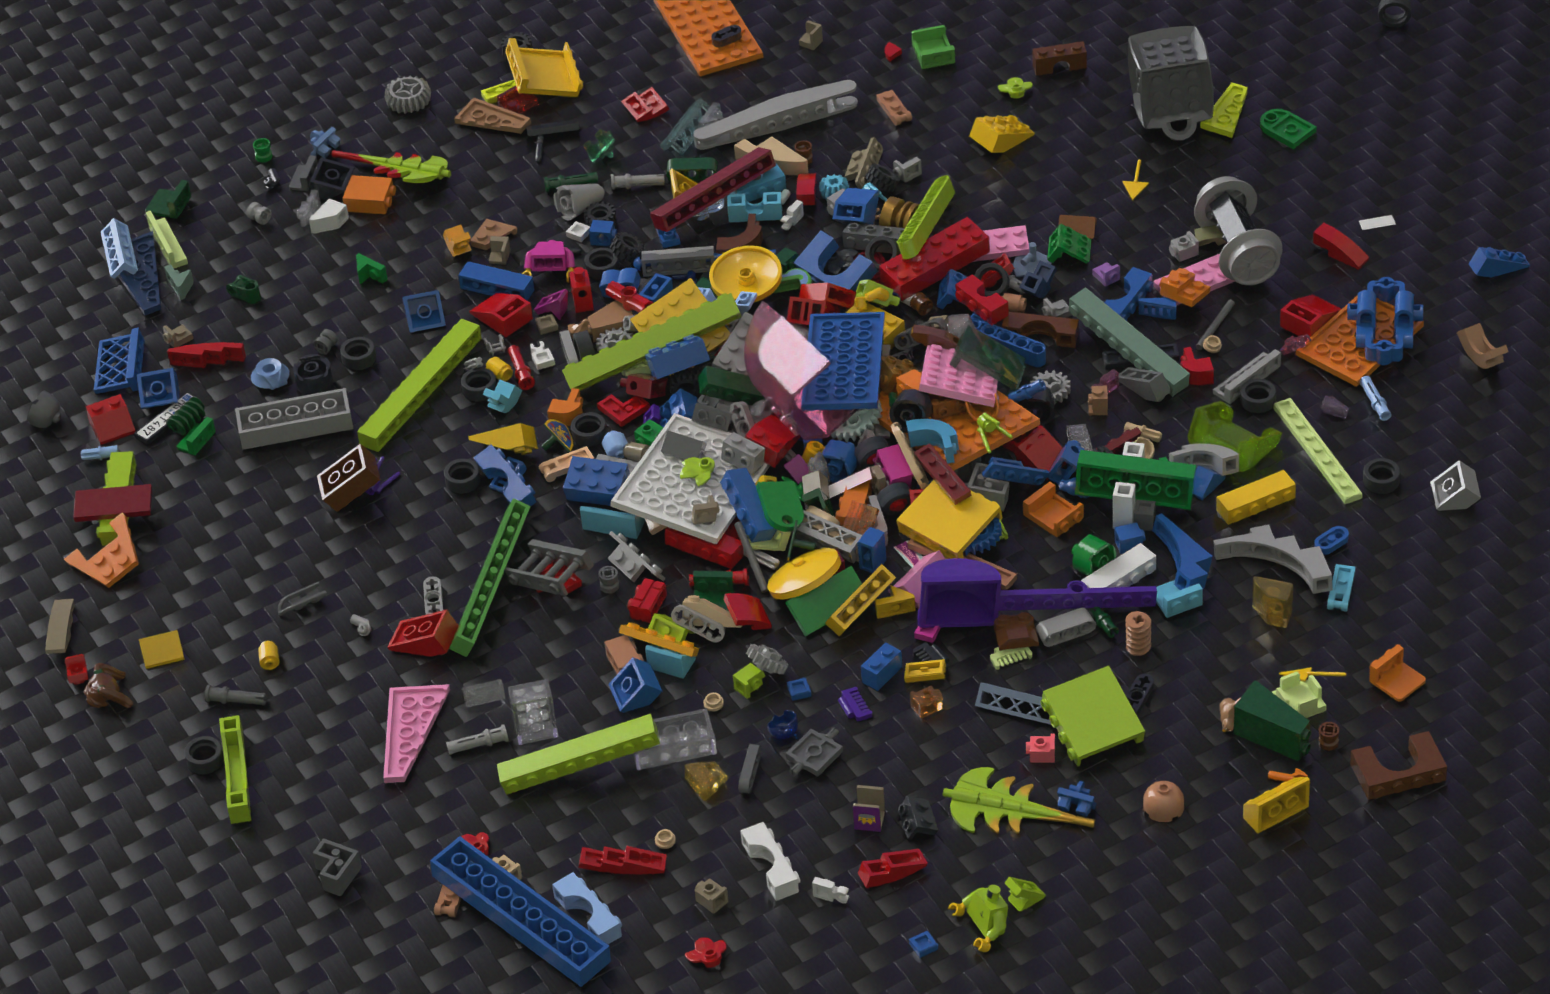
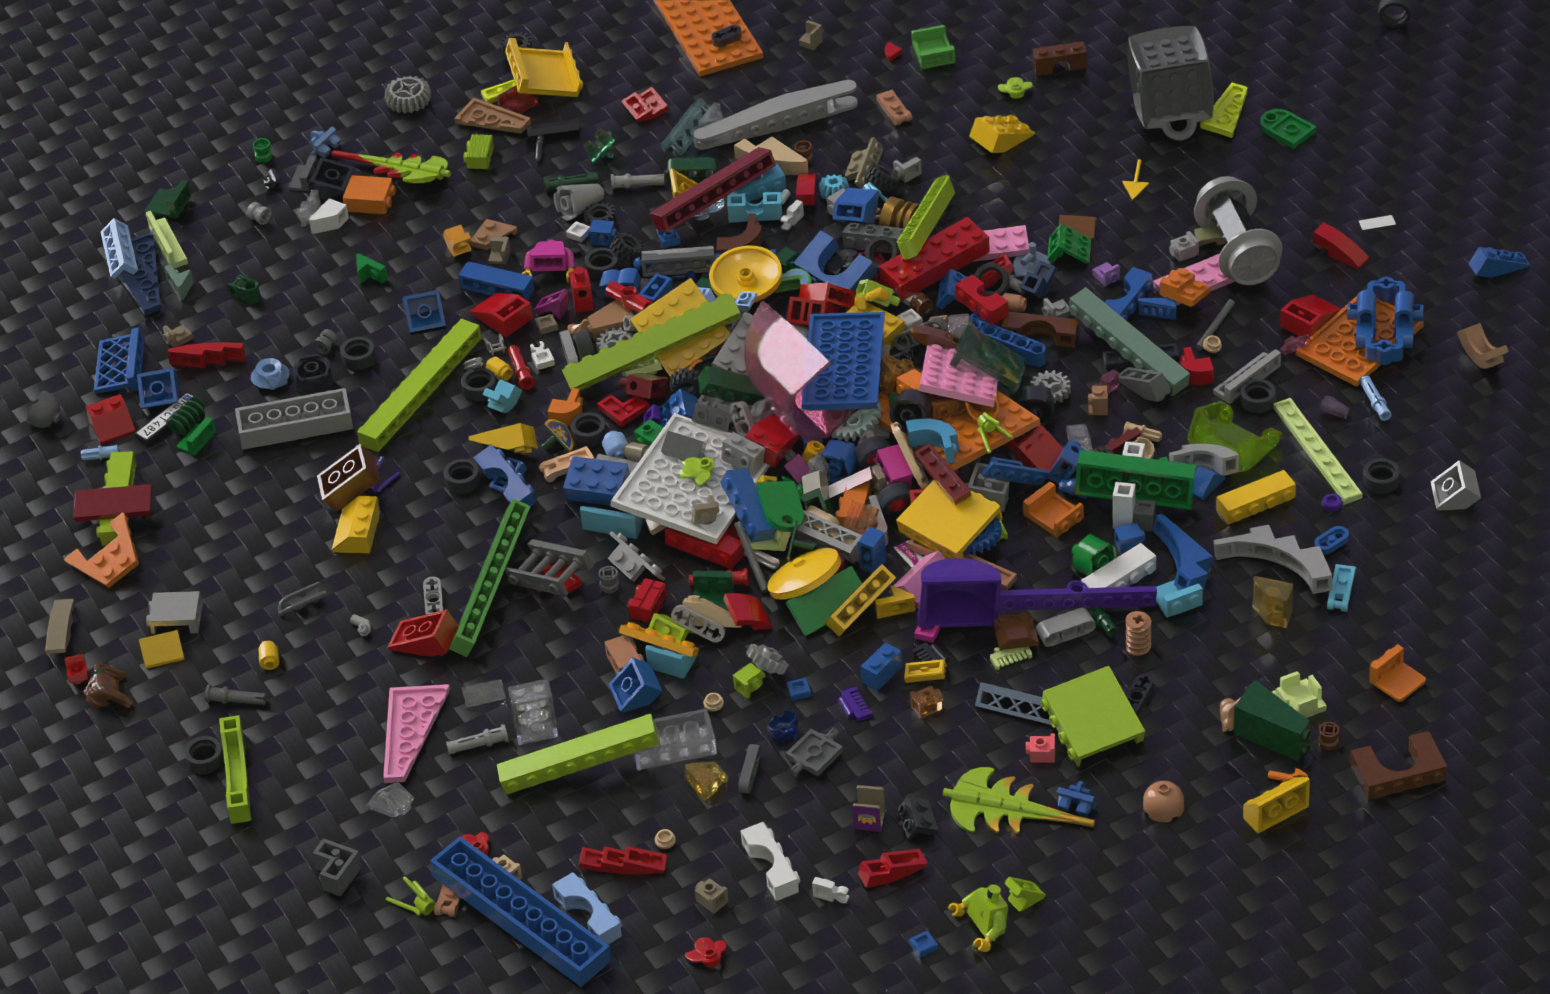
blue brick [645,334,710,379] -> none
blue pin [1008,379,1046,403] -> none
yellow piece [1279,667,1347,681] -> none
none -> light grey panel [146,591,203,634]
none -> yellow slope [332,496,380,553]
none -> clear slope [366,782,414,817]
none -> lime plant [386,877,436,916]
none -> lime brick [463,134,494,169]
none -> white tile [897,308,923,329]
none -> dark purple tile [1322,494,1342,512]

